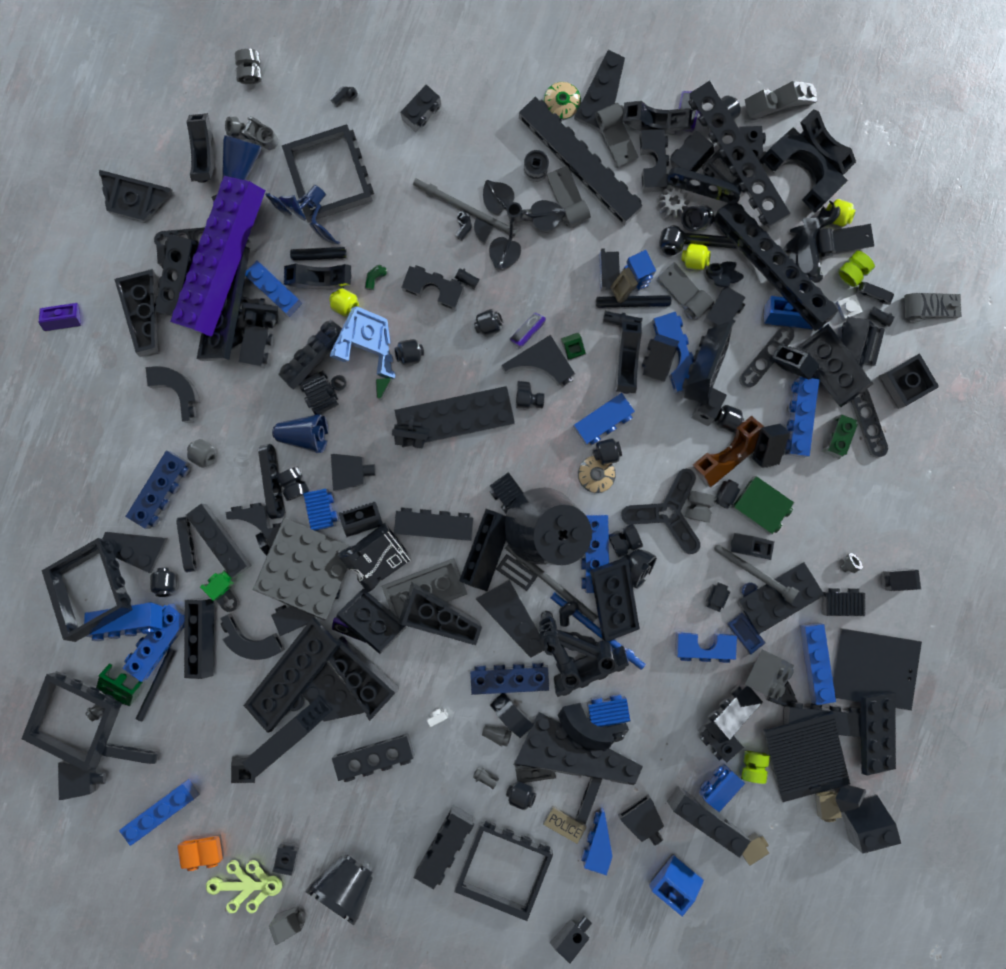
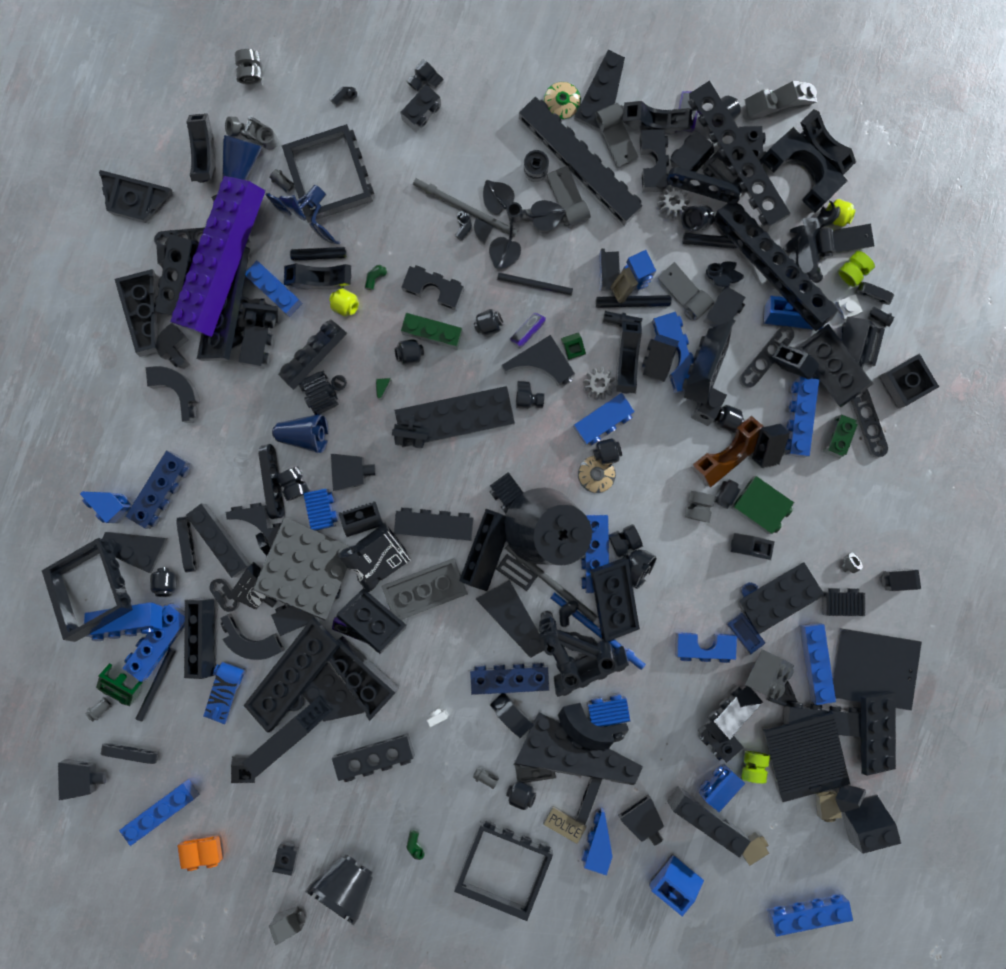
black window [21,671,122,772] -> none
dark purple slope [38,303,81,331] -> none
dark grey head [187,439,217,468] -> none
green brick [200,570,234,601] -> none
yellowish green plant [206,860,282,913] -> none
light blue wing [330,306,395,379] -> none
black wedge [400,582,482,645] -> none
black wedge [413,805,474,890] -> none
black pin [455,268,480,289] -> none
dark grey cone [482,725,512,747] -> none
black torso [550,915,593,964] -> none
black piece [621,468,700,554] -> none
black head [659,225,686,256] -> none
neon yellow head [681,244,711,270] -> none
black brick [706,582,730,612] -> none
dark grey piece [714,545,799,604] -> none
dark grey door [904,293,962,322] -> none
none -> blue slope [80,491,132,523]
none -> black brick [156,323,190,369]
none -> blue door [203,662,245,724]
none -> black torso [228,562,278,610]
none -> dark grey pin [269,169,294,193]
none -> dark green arch [401,313,463,350]
none -> black piece [406,59,444,92]
none -> dark green arm [406,830,425,860]
none -> black bar [497,273,573,296]
none -> light grey gear [583,368,616,400]
none -> blue brick [767,894,853,937]

